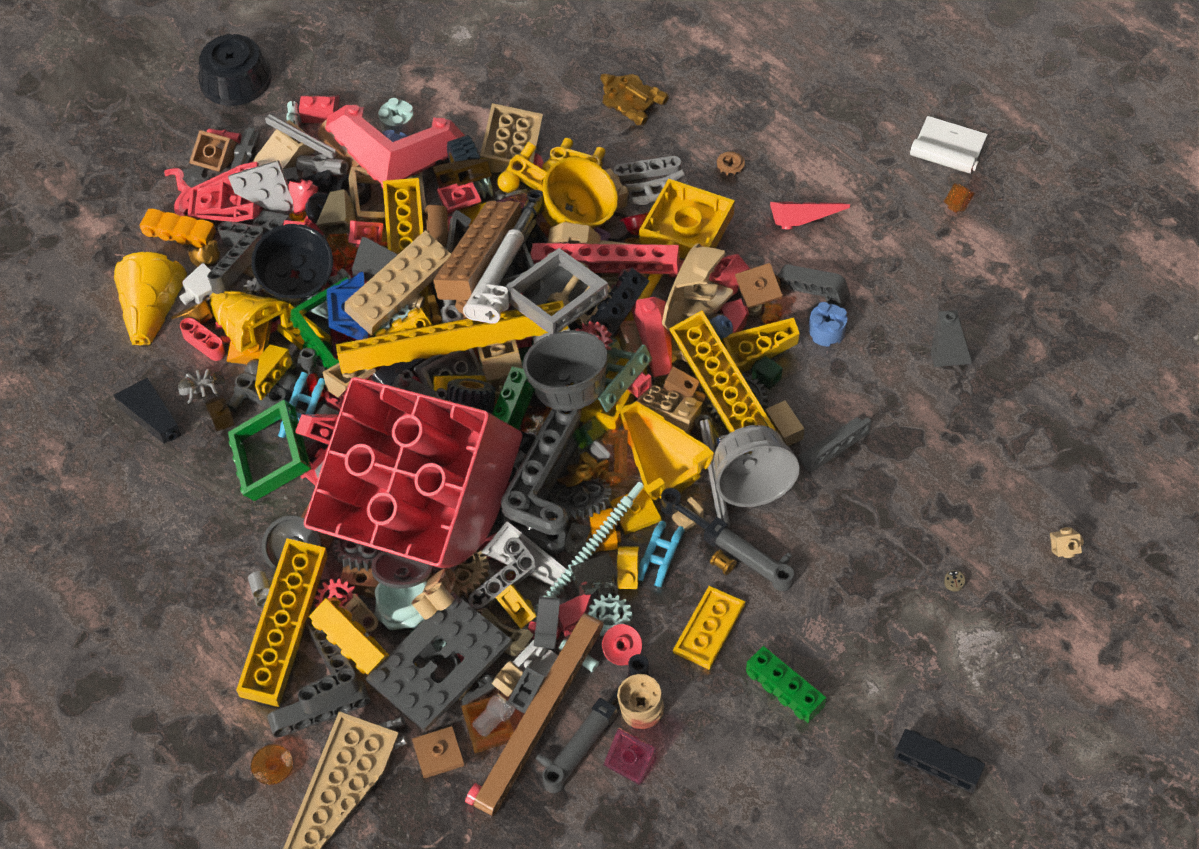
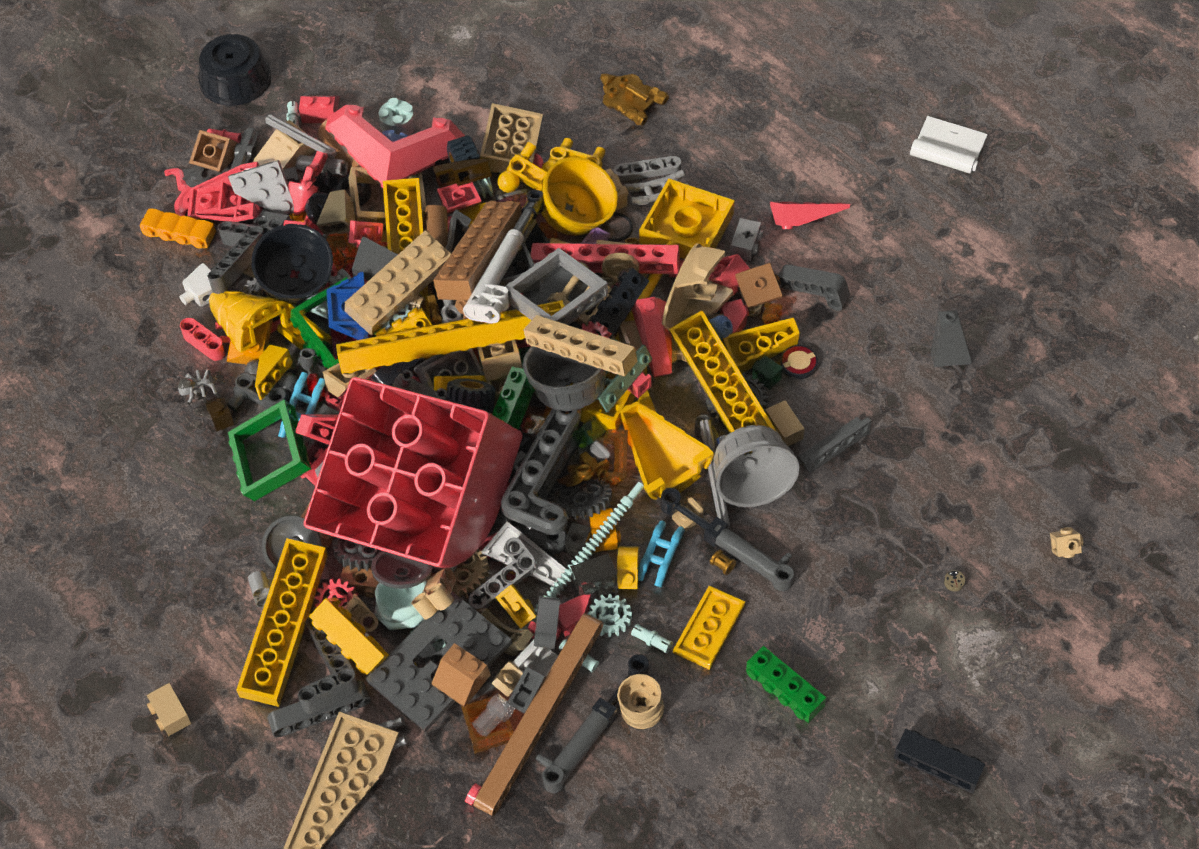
yellow cone [114,252,187,345] -> none
black slope [114,378,181,444] -> none
pearl gold piece [171,297,213,325] -> none
pearl gold hair [189,240,220,267] -> none
clear orange dish [250,745,293,785] -> none
medium nougat plate [412,726,464,779] -> none
tan brick [548,222,601,244] -> none
coral dish [602,624,642,666] -> none
clear pink slope [603,728,656,785] -> none
yellow plate [610,488,661,535] -> none
dark red piece [620,211,650,235] -> none
tan slope [637,385,703,435] -> none
medium nougat torso [663,367,707,404] -> none
medium nougat gear [717,152,745,176] -> none
medium blue brick [808,302,847,347] -> none
clear orange brick [944,183,975,213] -> none
none -> tan brick [146,683,191,736]
none -> coral tile [303,151,328,183]
none -> medium nougat slope [431,643,490,707]
none -> tan brick [523,315,638,377]
none -> tan tile [602,253,639,282]
none -> light aqua pin [631,624,673,654]
none -> light grey brick [730,218,763,261]
none -> tile [780,345,818,379]

